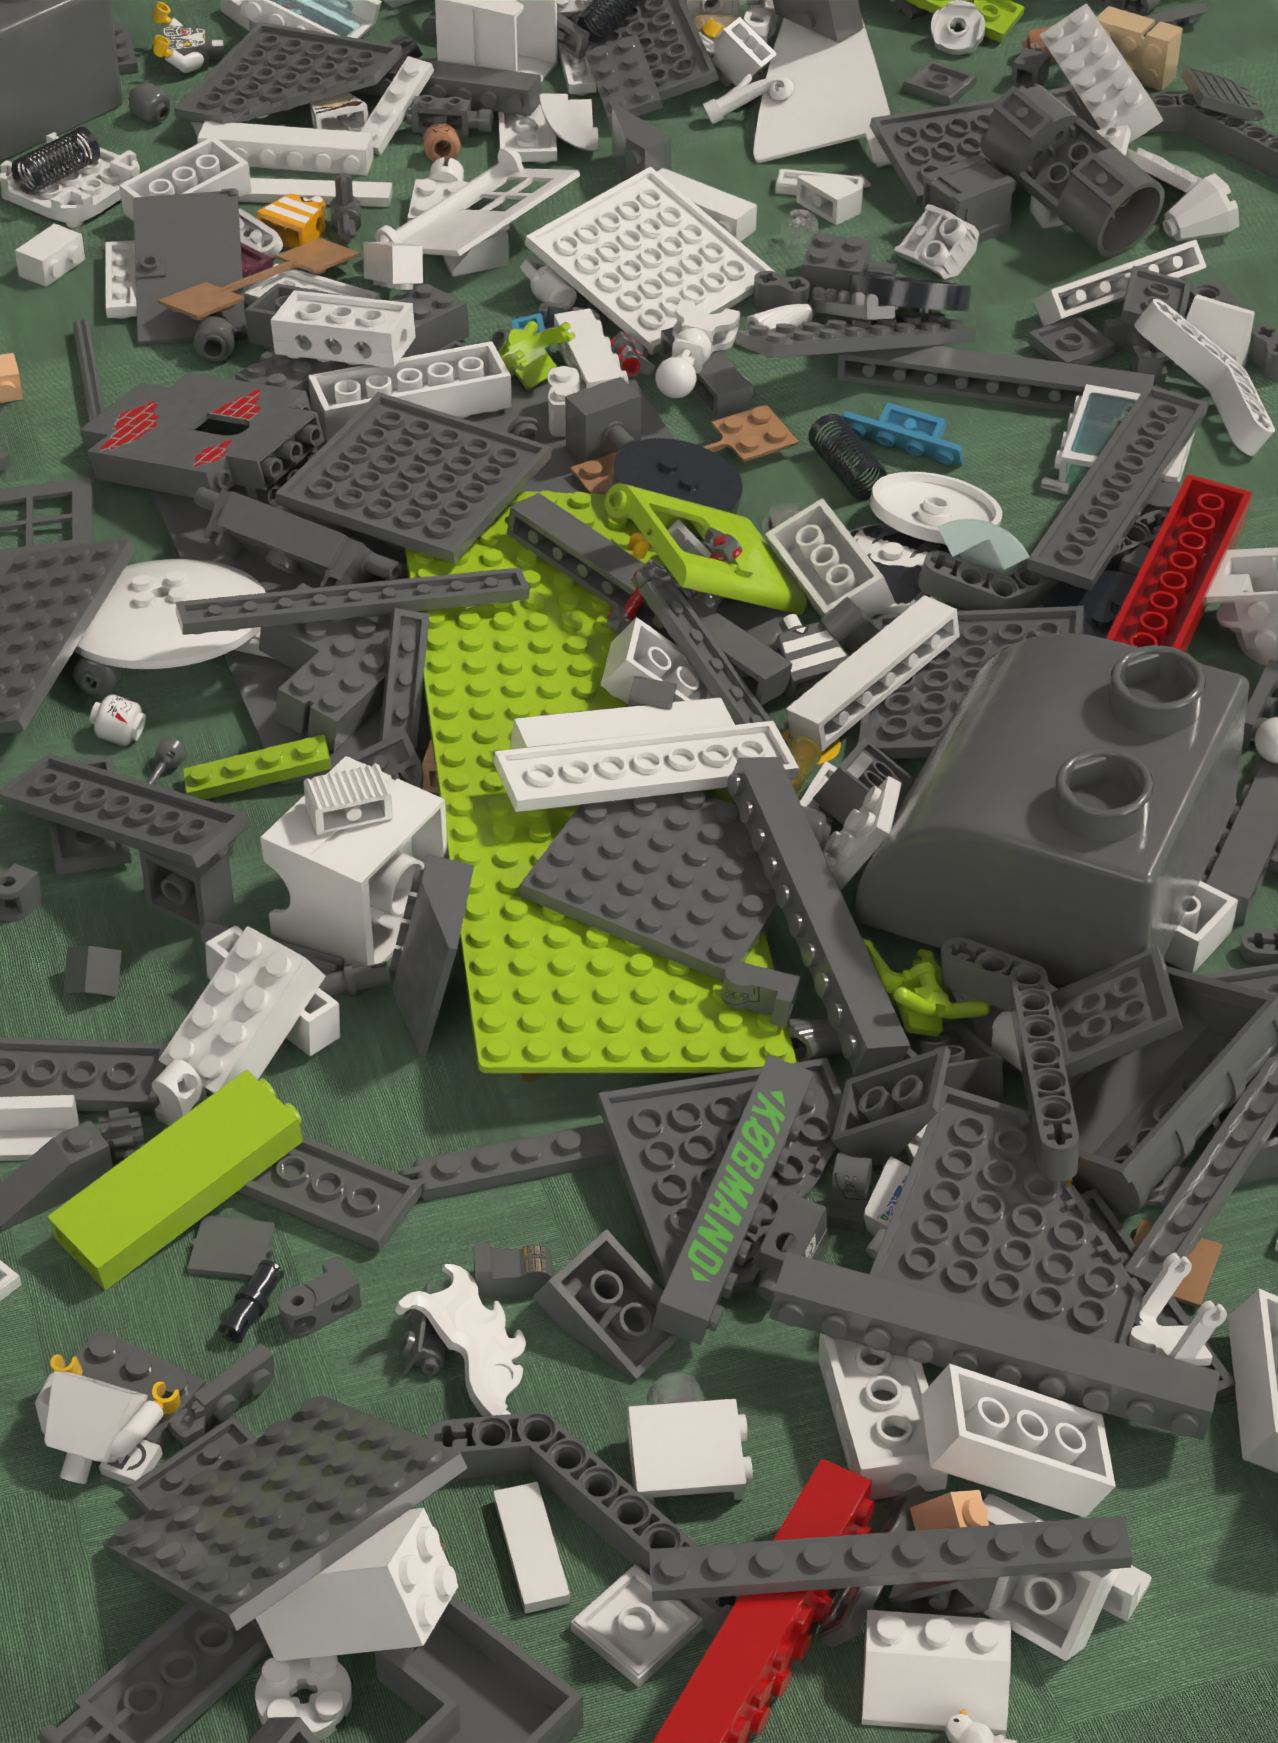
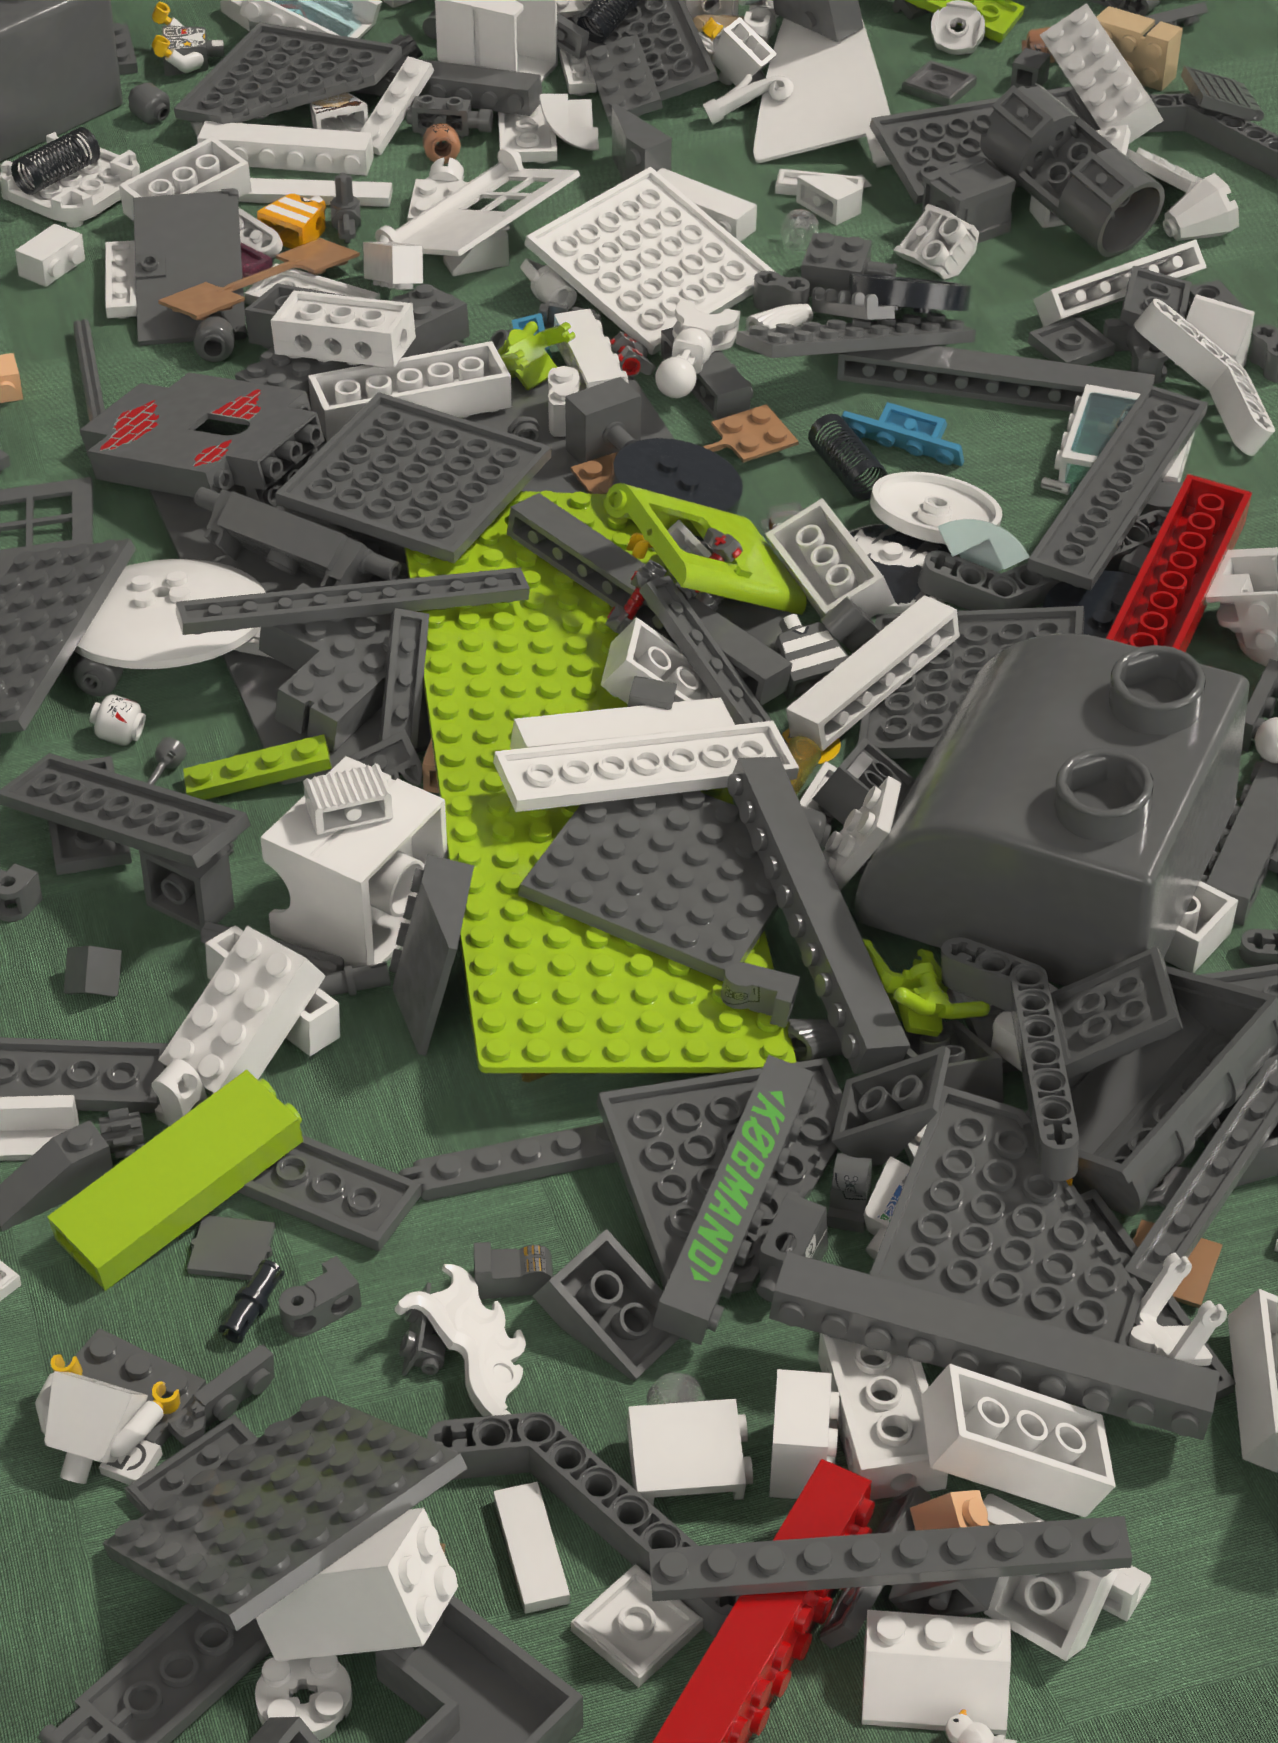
none -> white brick [769,1369,839,1499]

